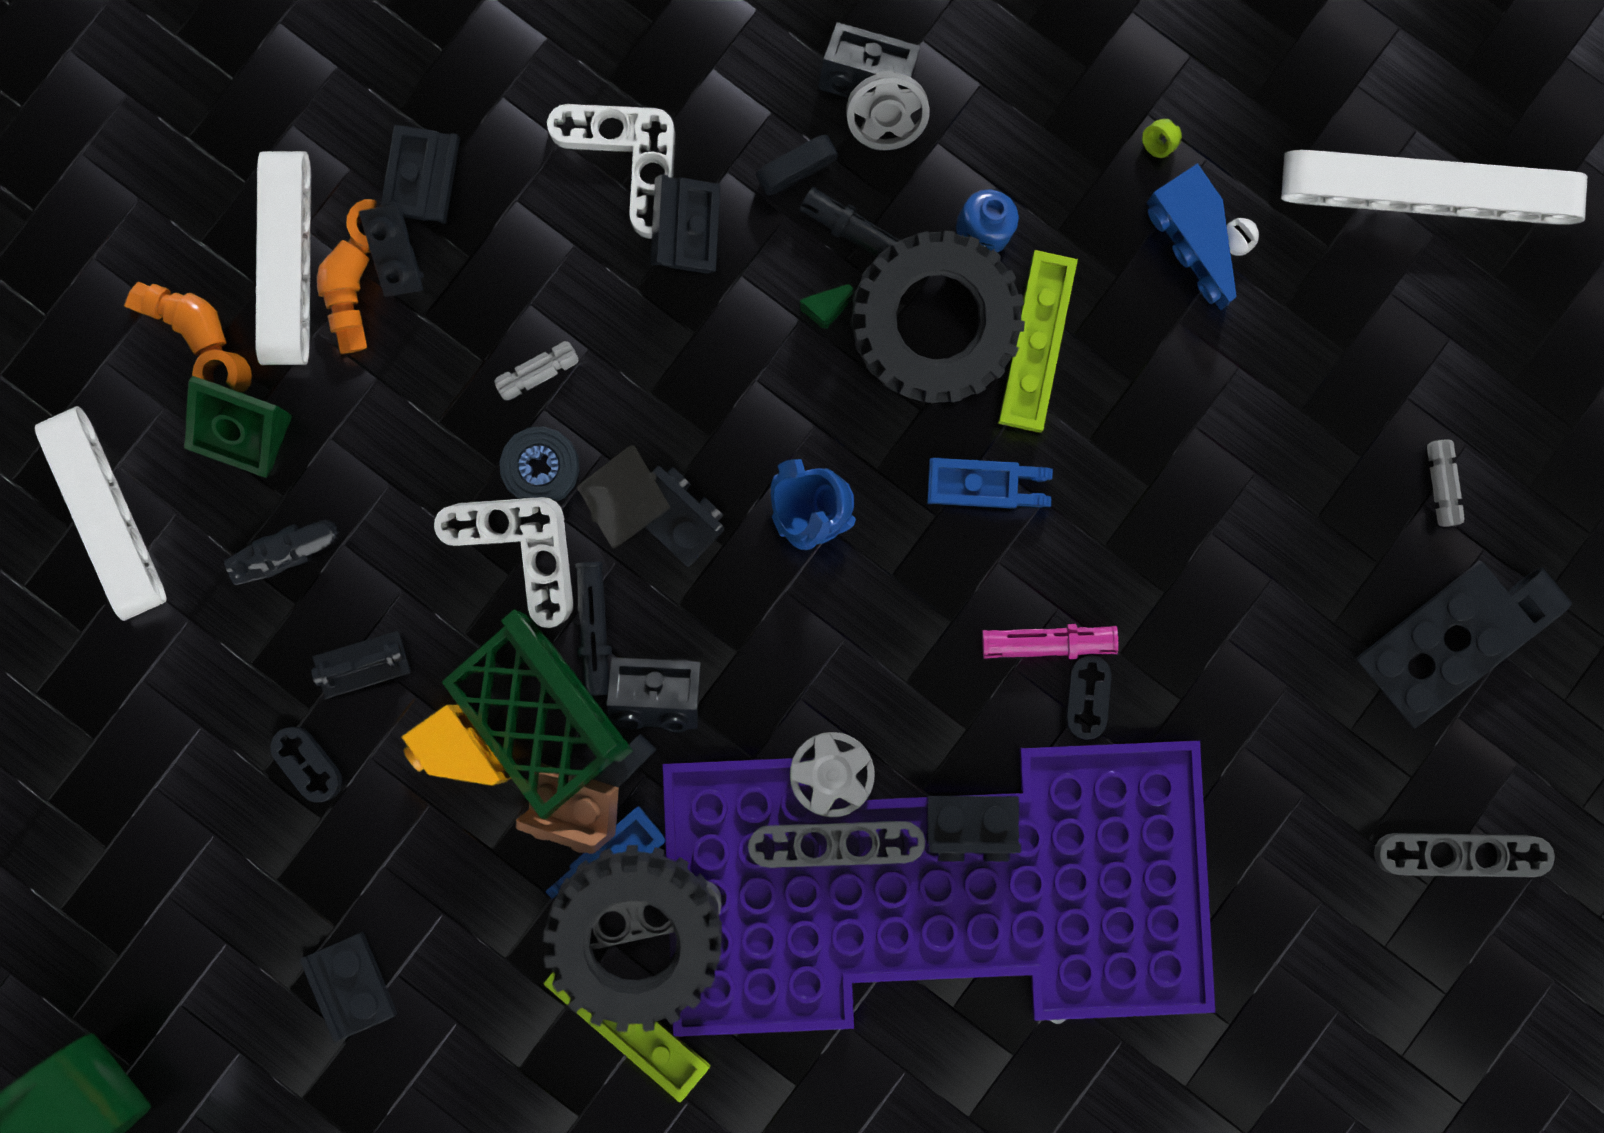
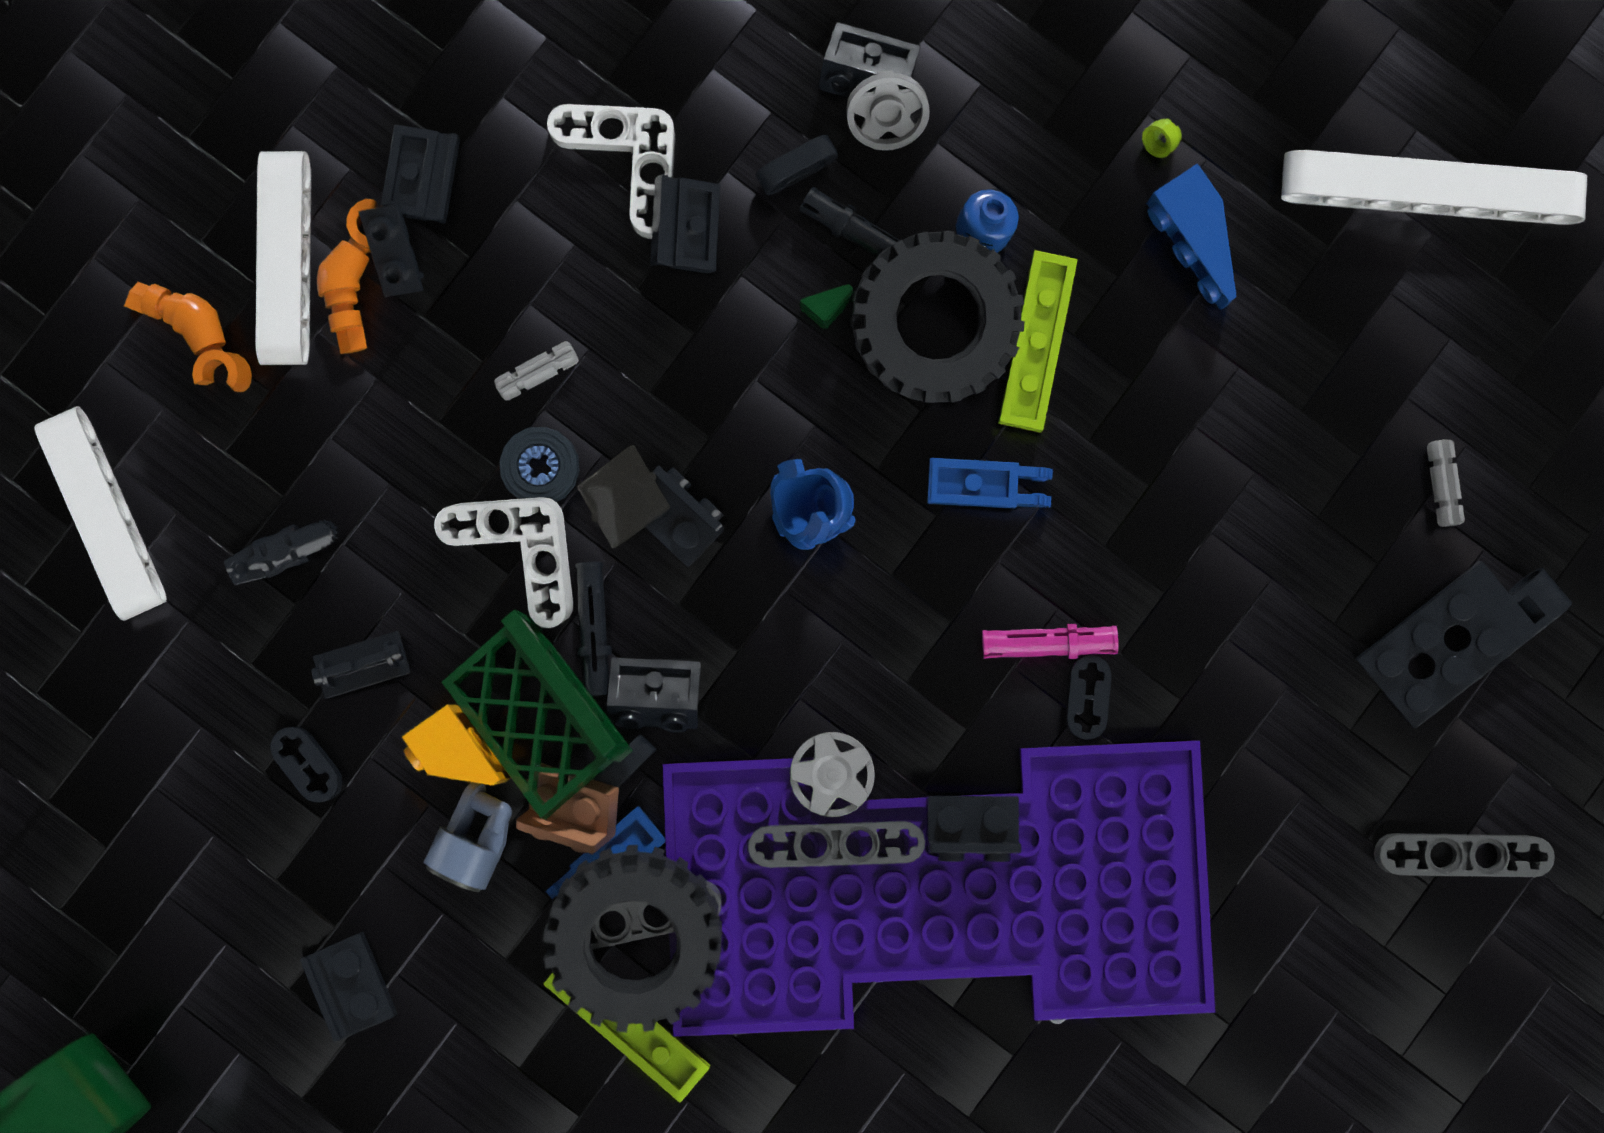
dark green slope [184,376,292,478] -> none
white hinge [1227,218,1259,255] -> none
none -> sand blue piece [424,782,512,892]

